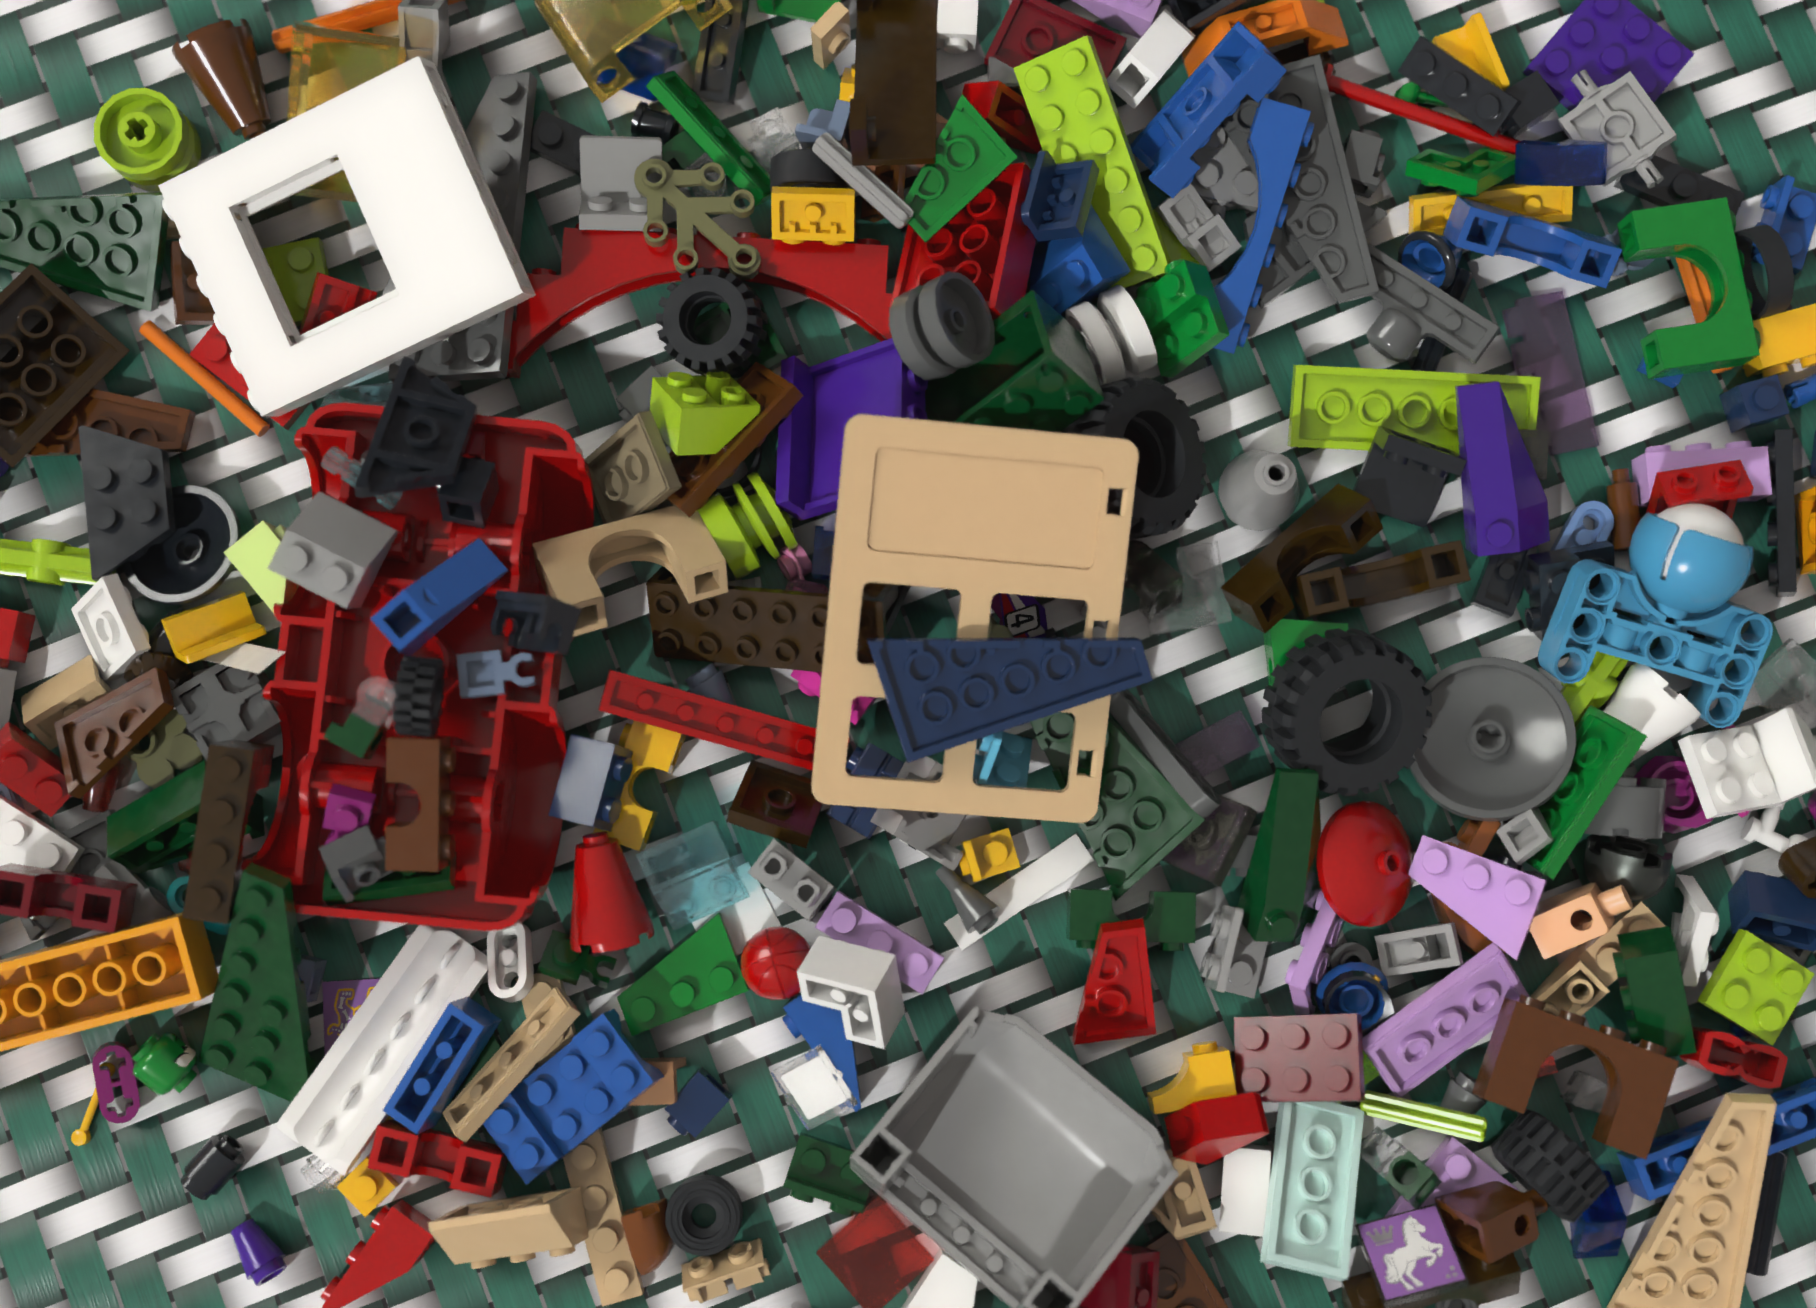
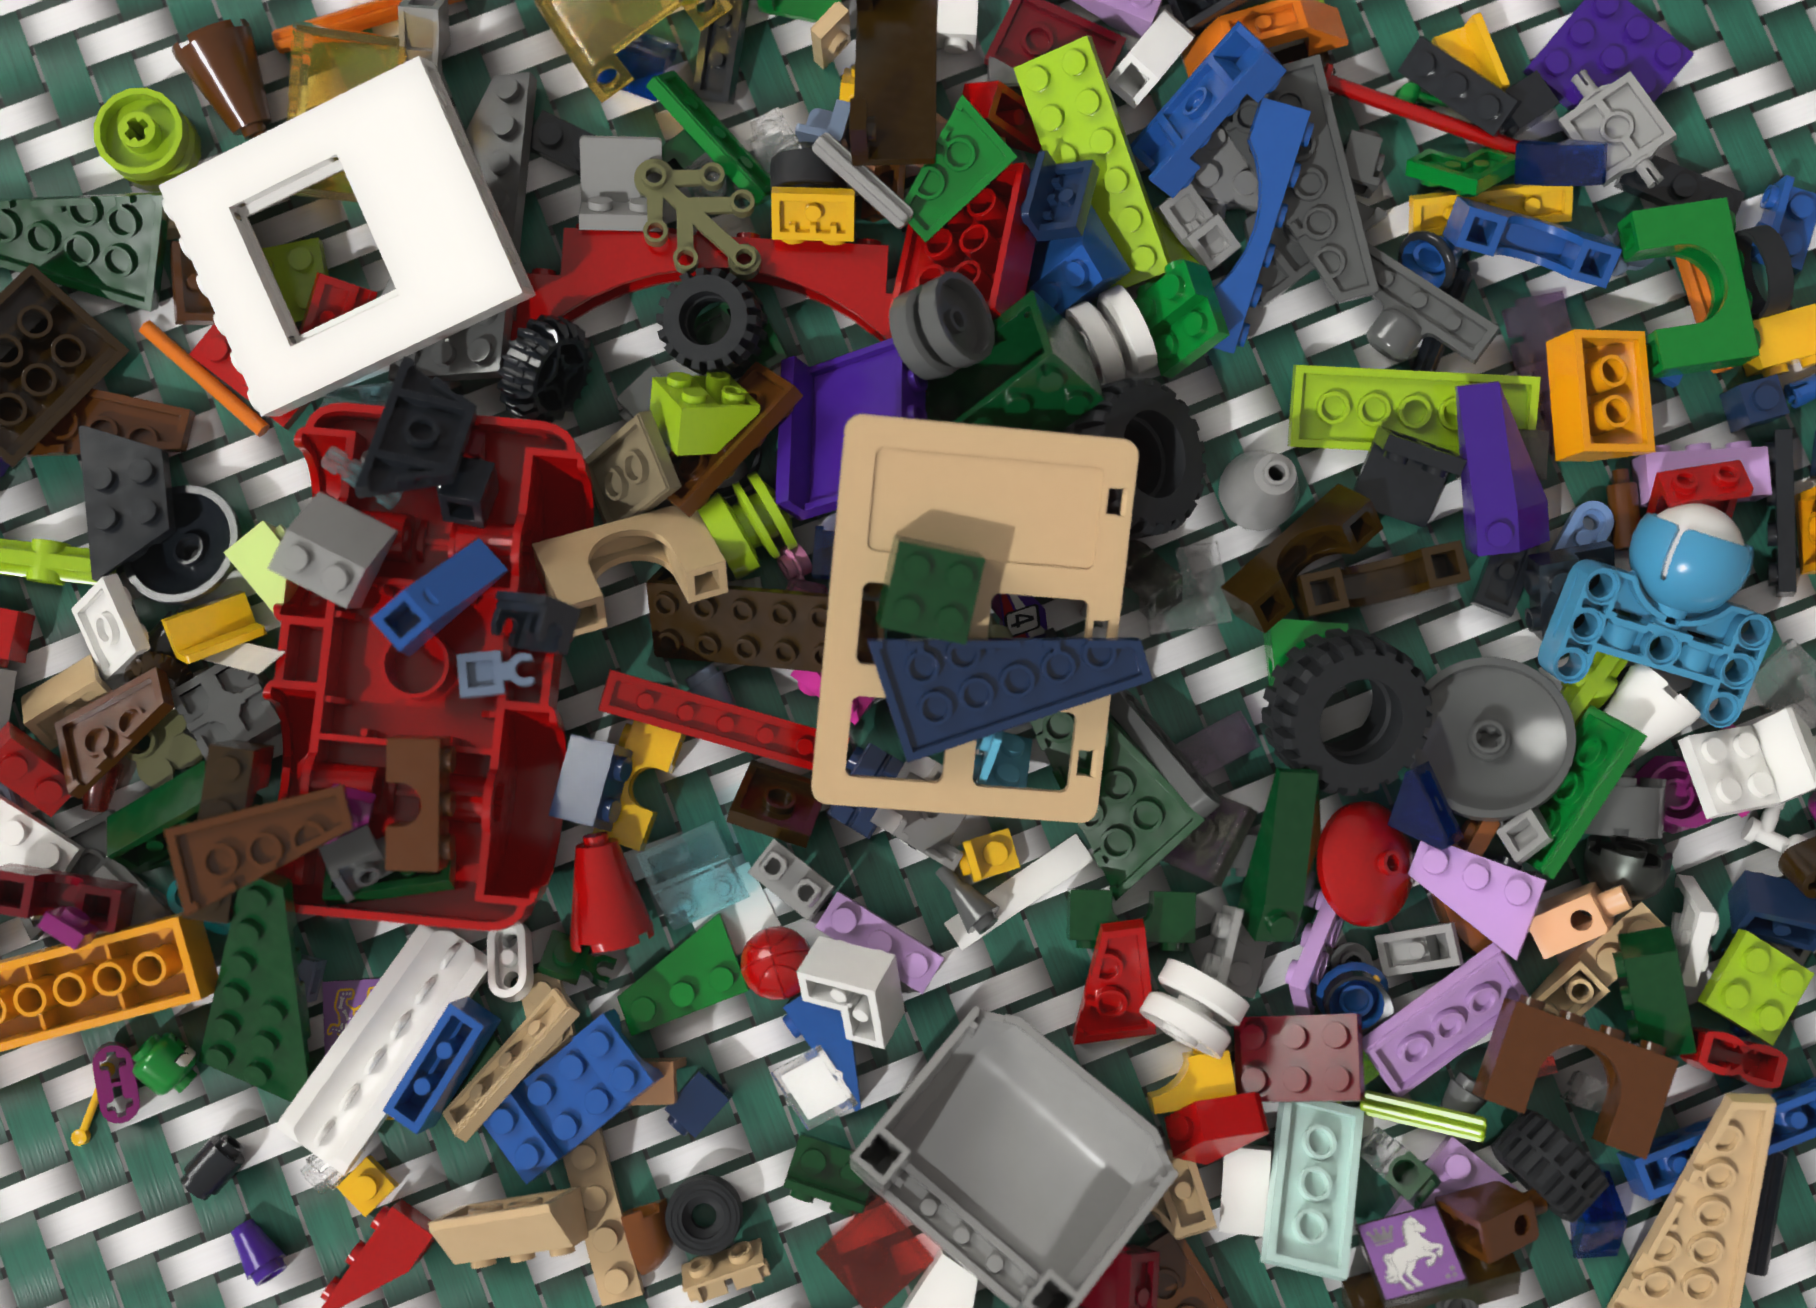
leg [323,676,396,760] -> none
red arch [367,1120,508,1198] -> none
black tyre [393,656,445,738] -> none
black bush [631,101,680,145] -> none
none -> magenta plate [37,906,99,950]
none -> reddish brown wing [164,785,355,917]
none -> black gear [496,314,593,423]
none -> dark green brick [876,535,986,645]
none -> white wheel [1139,959,1250,1059]
none -> clear blue slope [1388,761,1464,850]
none -> light orange slope [1546,329,1656,462]

